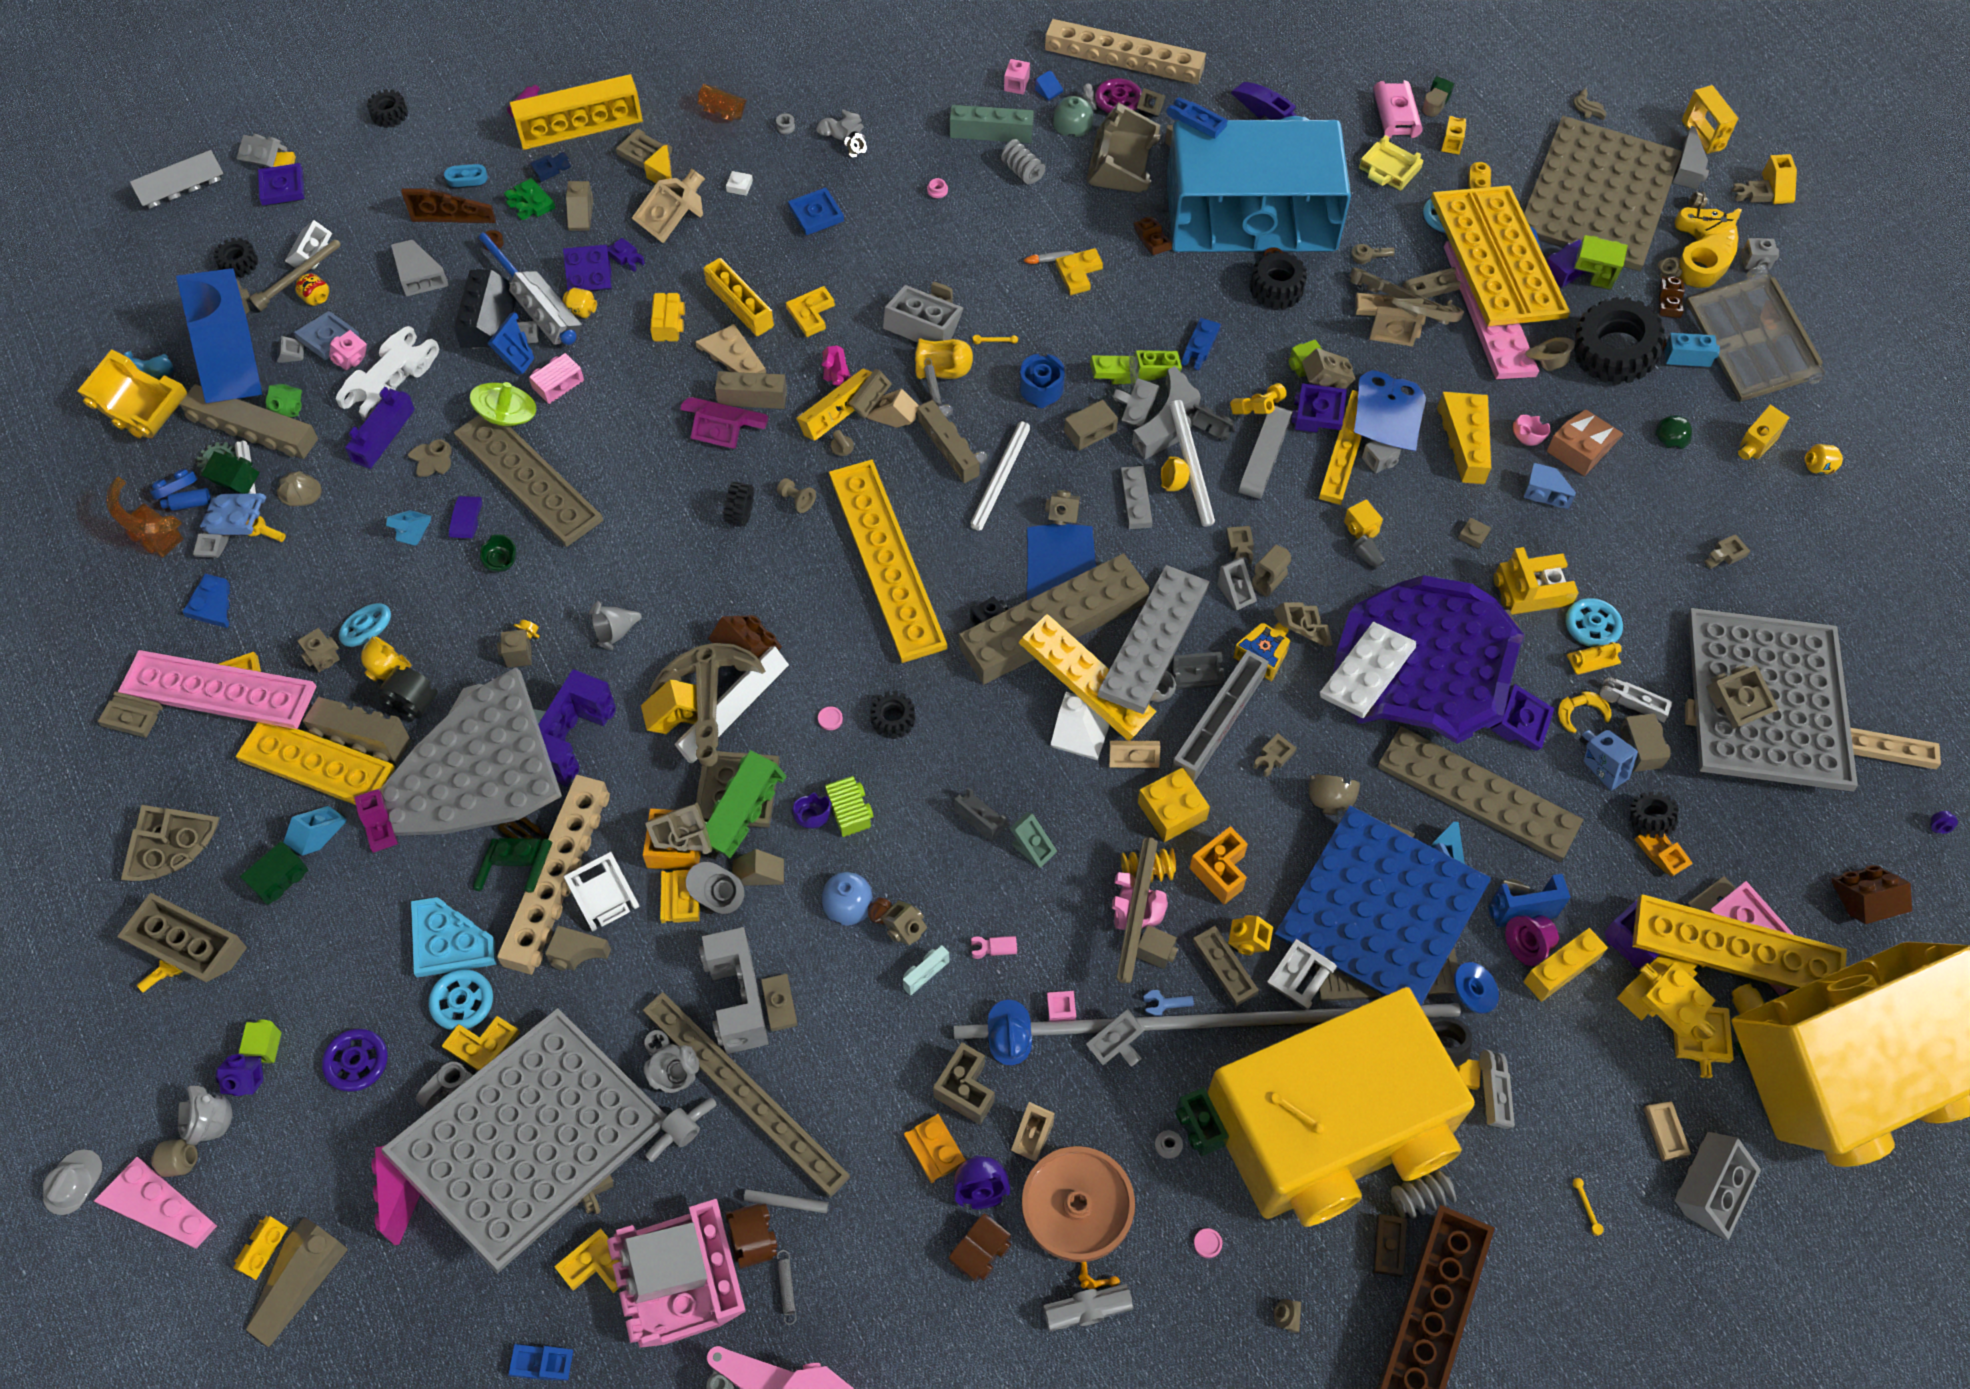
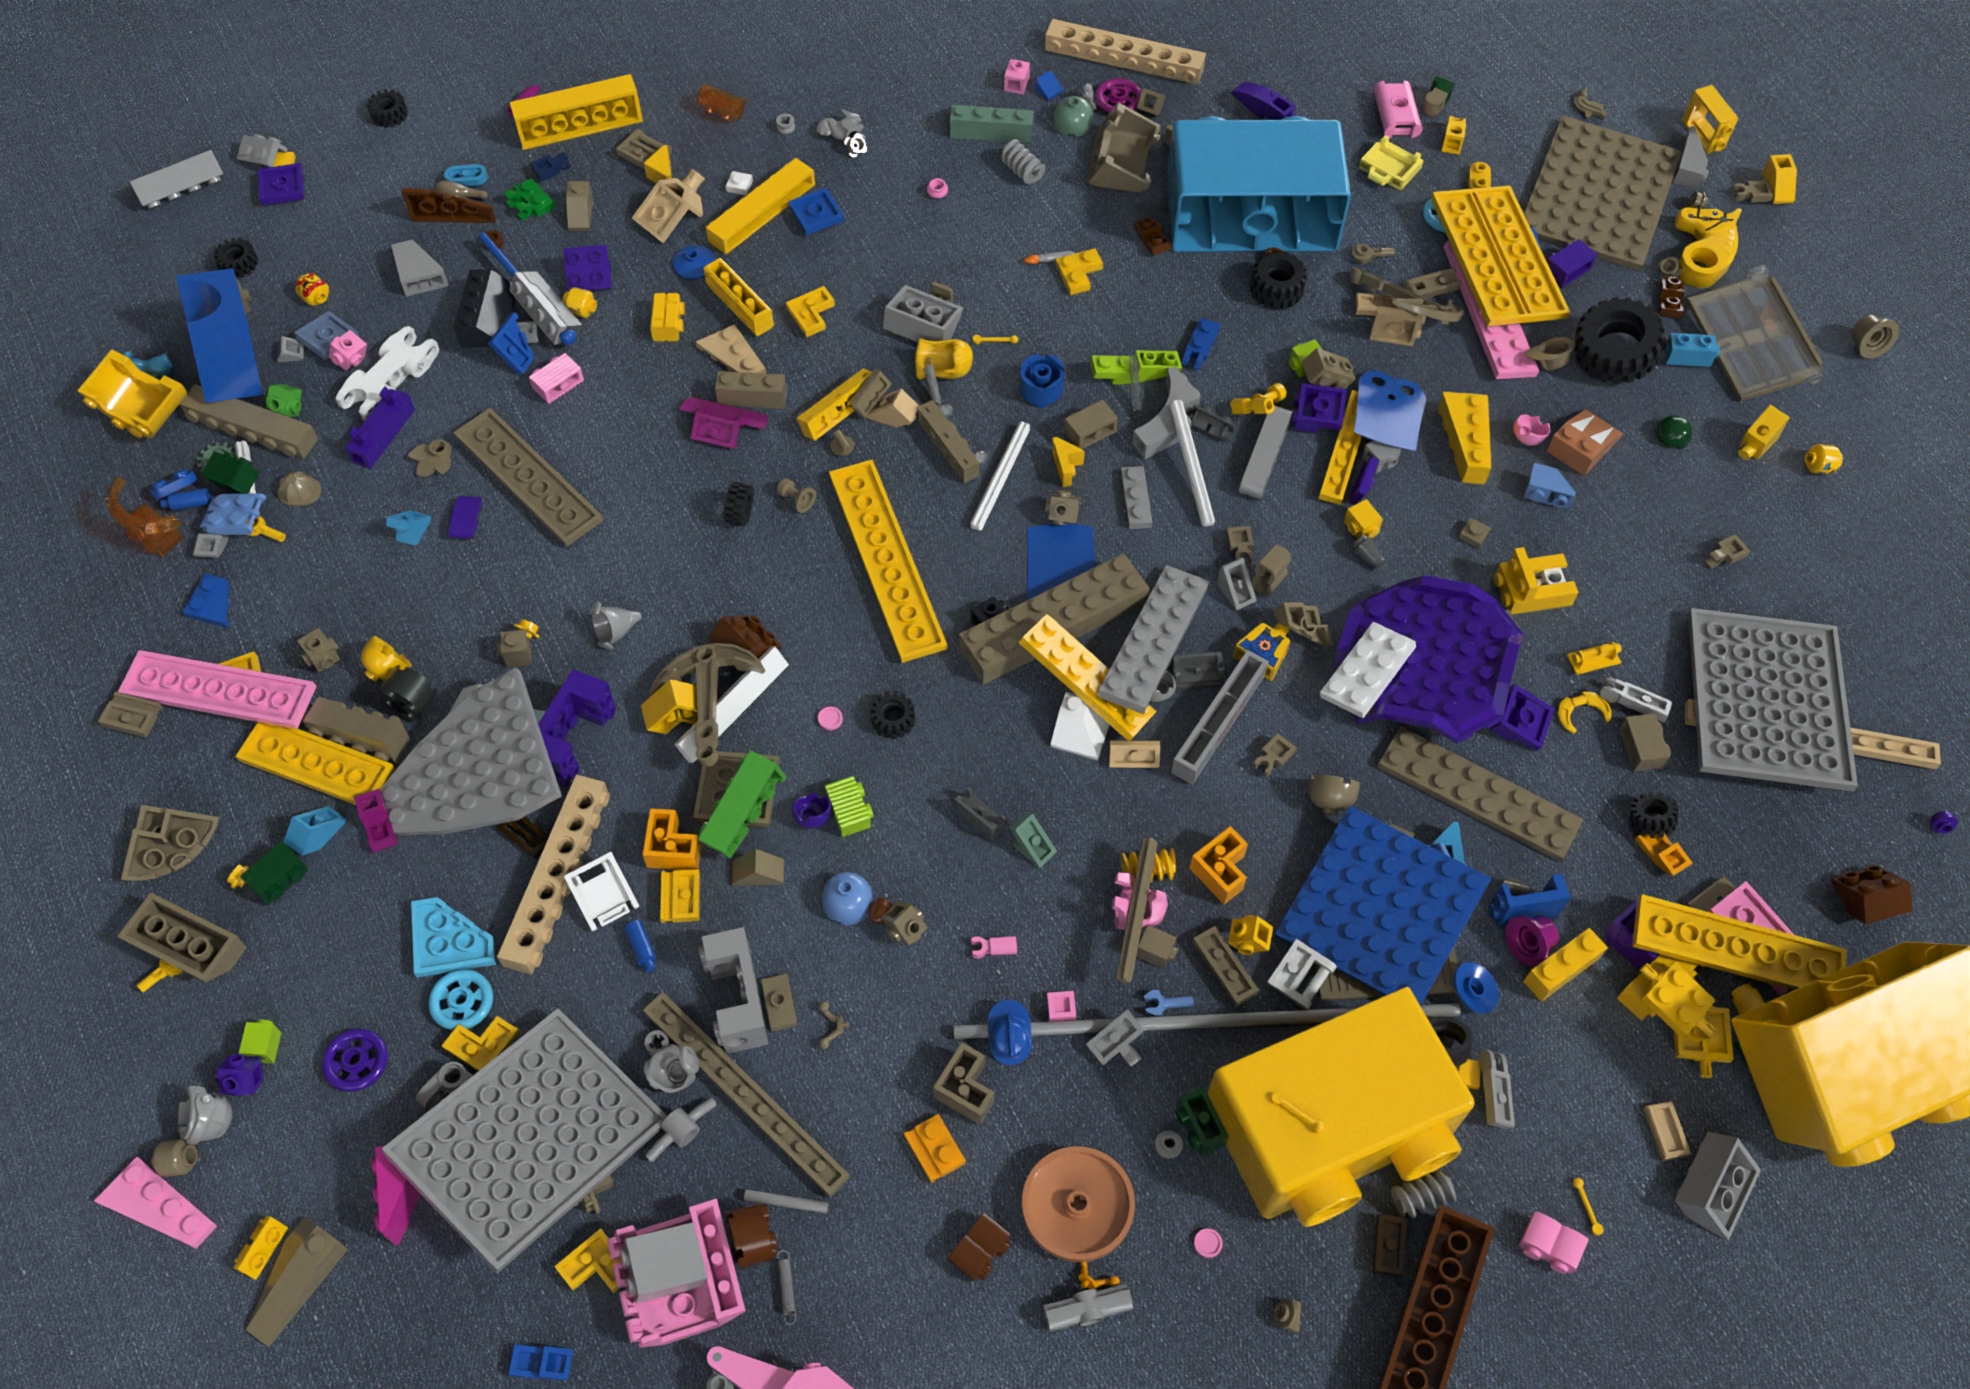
light grey piece [43,1149,102,1215] -> none
dark tan piece [249,240,341,311] -> none
white brick [285,220,332,270] -> none
medium azure plate [338,603,391,647] -> none
lime piece [470,382,536,426] -> none
dark green plate [472,838,553,893] -> none
dark green hair [480,534,516,573] -> none
dark tan arch [545,926,611,971] -> none
dark purple plate [608,238,645,272] -> none
dark tan slope [645,802,712,854] -> none
light grey piece [686,862,744,914] -> none
dark pink rock [821,346,851,387] -> none
light aqua plate [903,945,949,996] -> none
dark purple cylinder [954,1155,1010,1210] -> none
tan slope [1011,1102,1055,1162] -> none
light grey plate [1113,378,1159,427] -> none
yellow brick [1138,767,1210,842] -> none
yellow hair [1161,456,1190,491] -> none
blue hinge [1166,97,1228,139] -> none
medium azure plate [1565,598,1623,647] -> none
lime brick [1574,235,1628,290] -> none
medium blue torso [1579,730,1638,791] -> none
dark tan plate [1706,664,1779,729] -> none
light grey brick [1741,238,1779,270] -> none
none -> yellow plate [227,864,250,889]
none -> dark tan piece [434,181,488,200]
none -> blue cylinder [624,920,656,972]
none -> blue dish [672,245,715,279]
none -> yellow brick [706,158,815,255]
none -> dark tan piece [819,1001,849,1049]
none -> yellow slope [1052,437,1085,487]
none -> dark purple plate [1348,457,1379,505]
none -> bright pink brick [1518,1211,1589,1274]
none -> dark tan piece [1851,315,1899,359]

